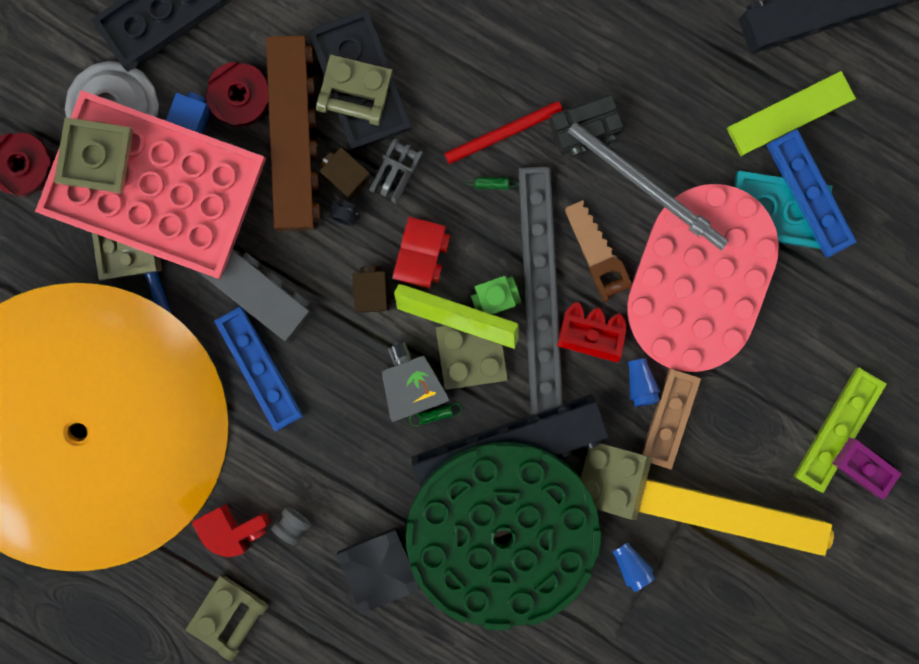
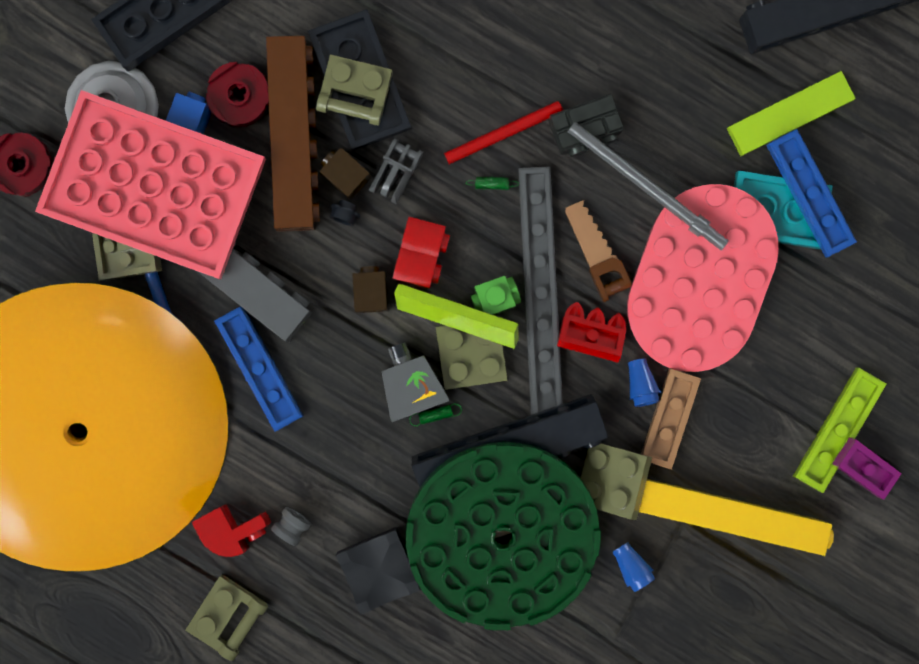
olive plate [54,117,133,194] -> none

